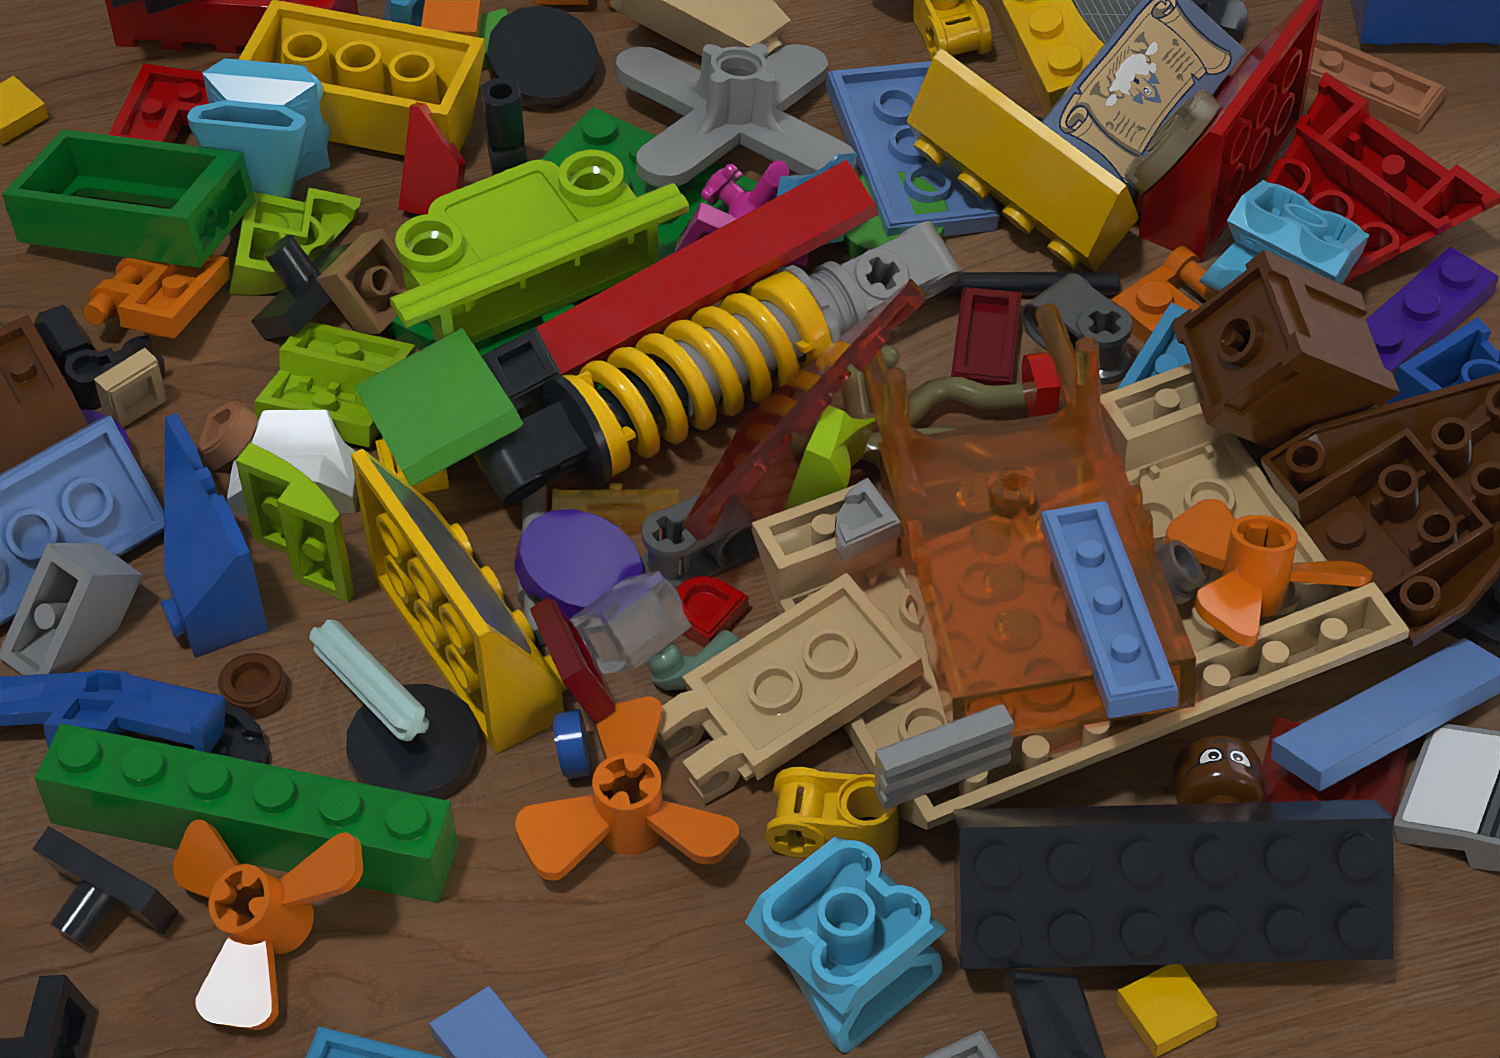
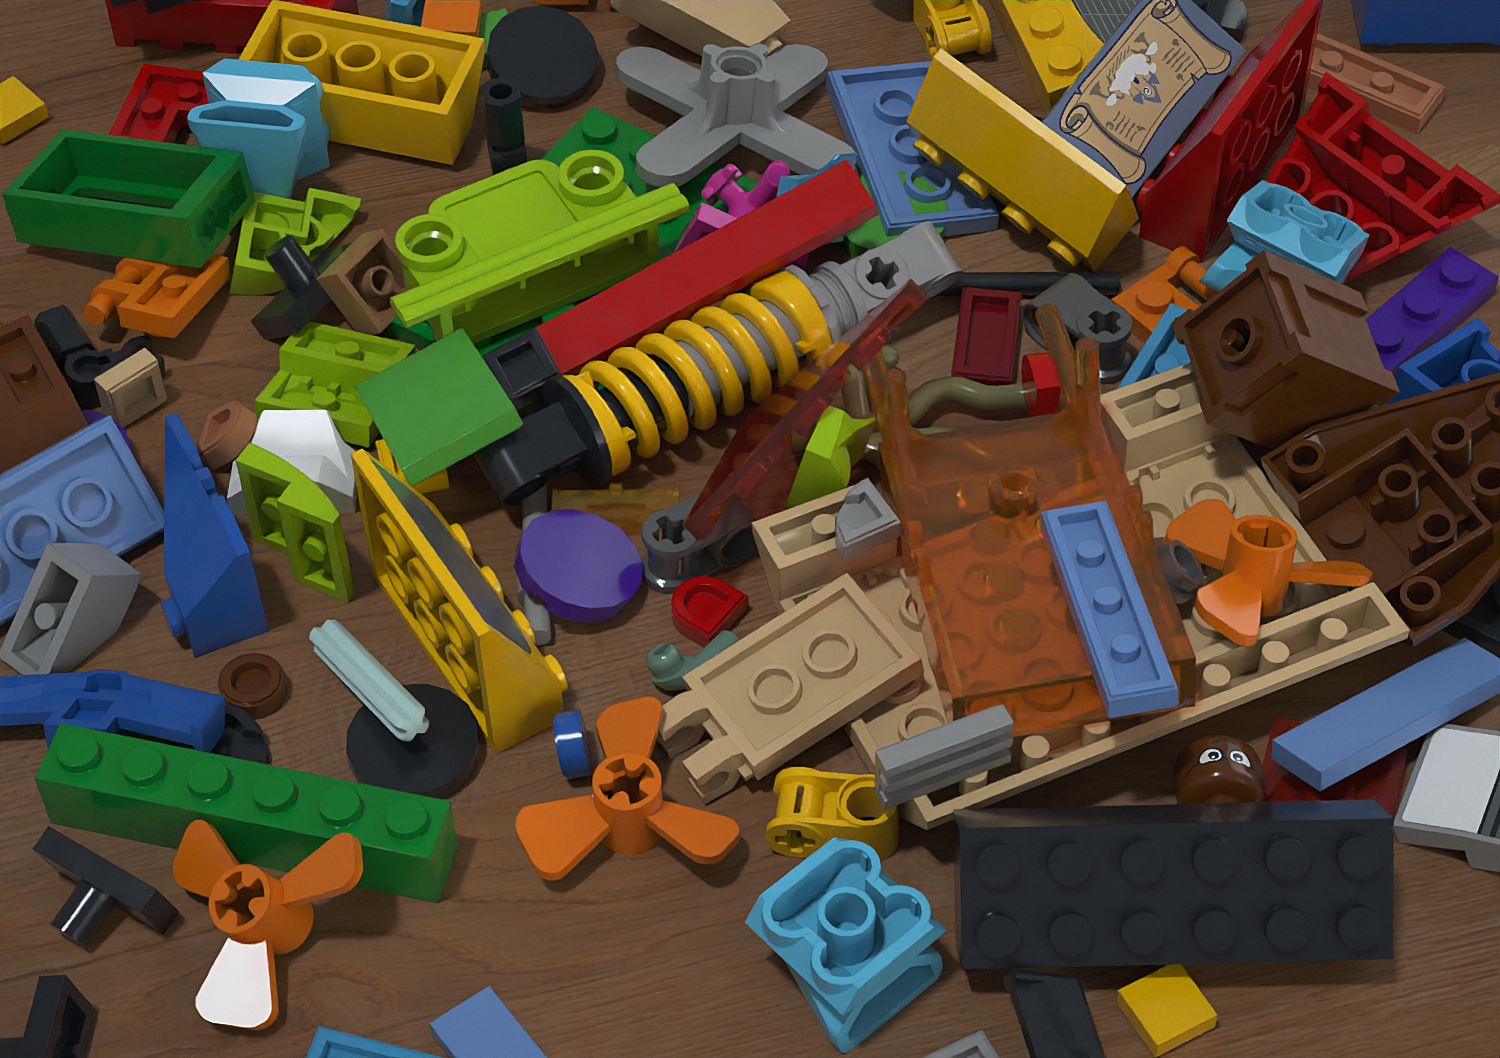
red tile [398,102,466,215] -> none
dark red tile [530,597,615,724] -> none
clear brick [571,571,692,674] -> none
dark tan tile [1124,89,1220,193] -> none

